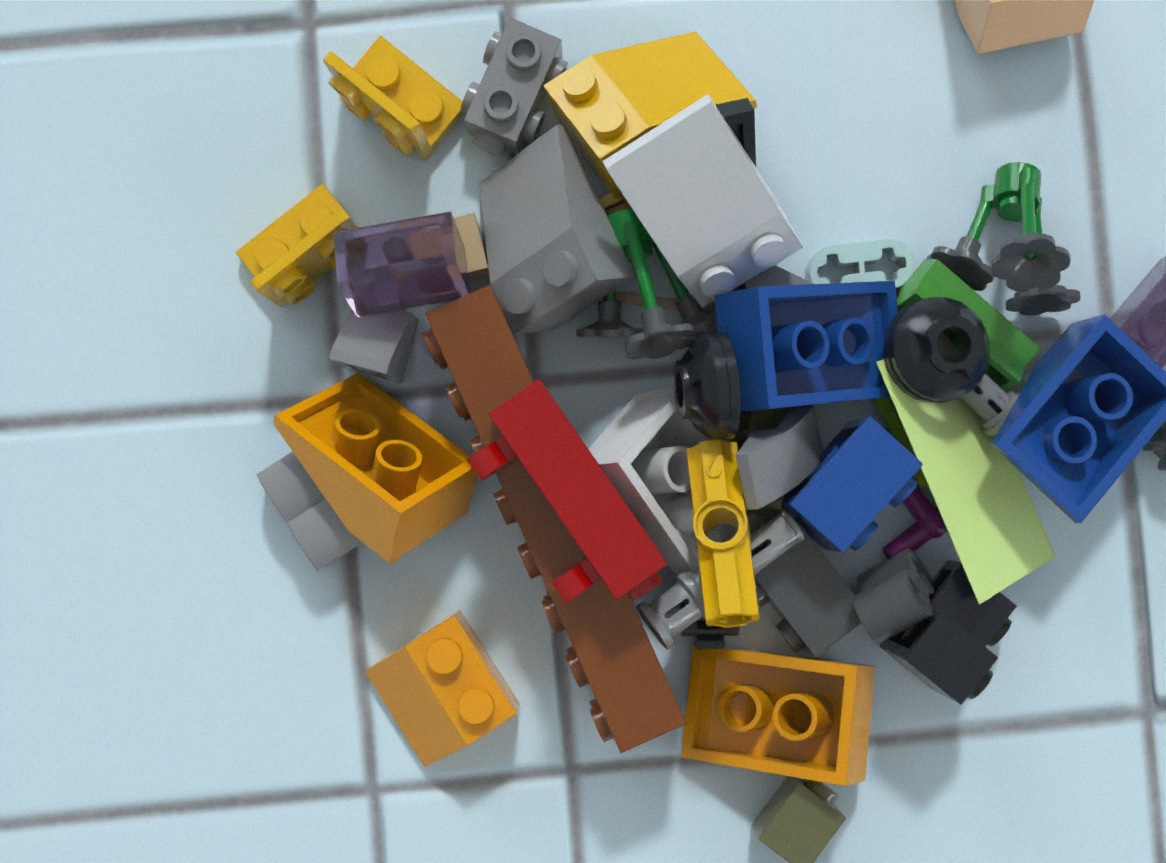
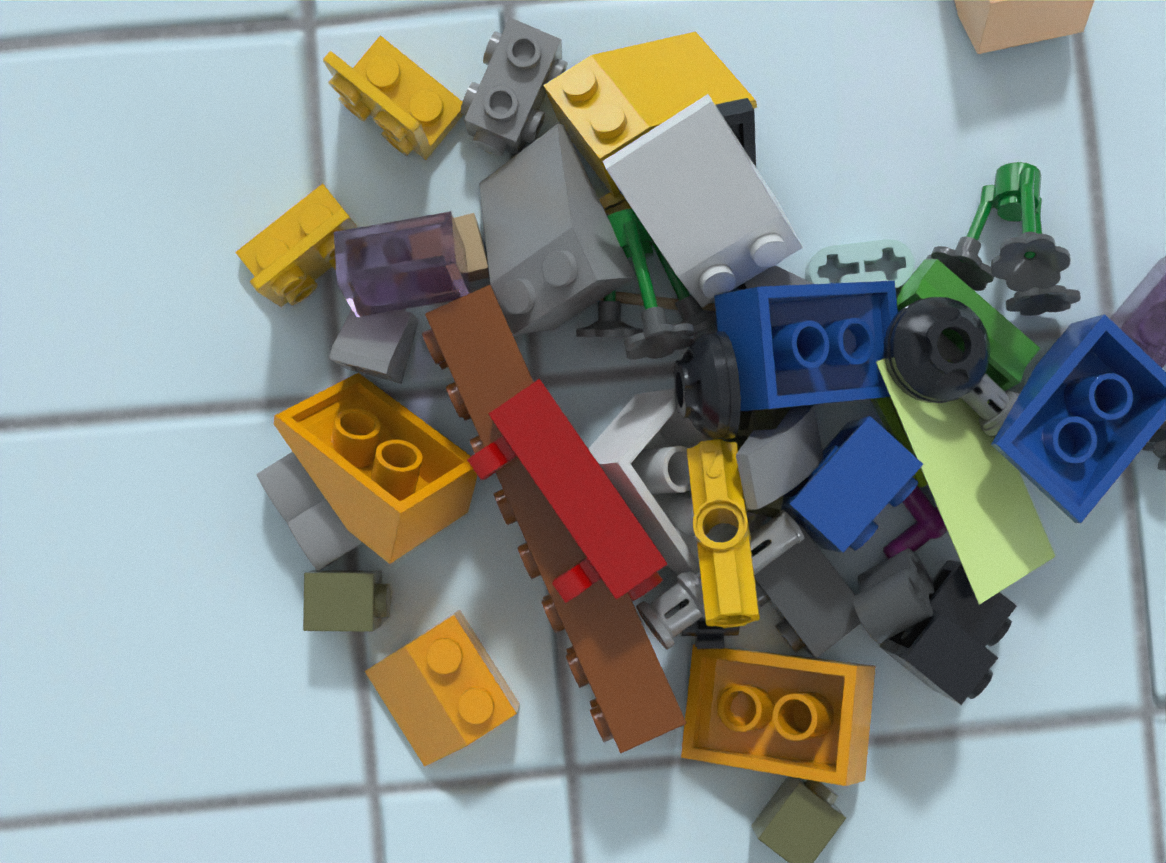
none -> olive brick [303,570,391,632]

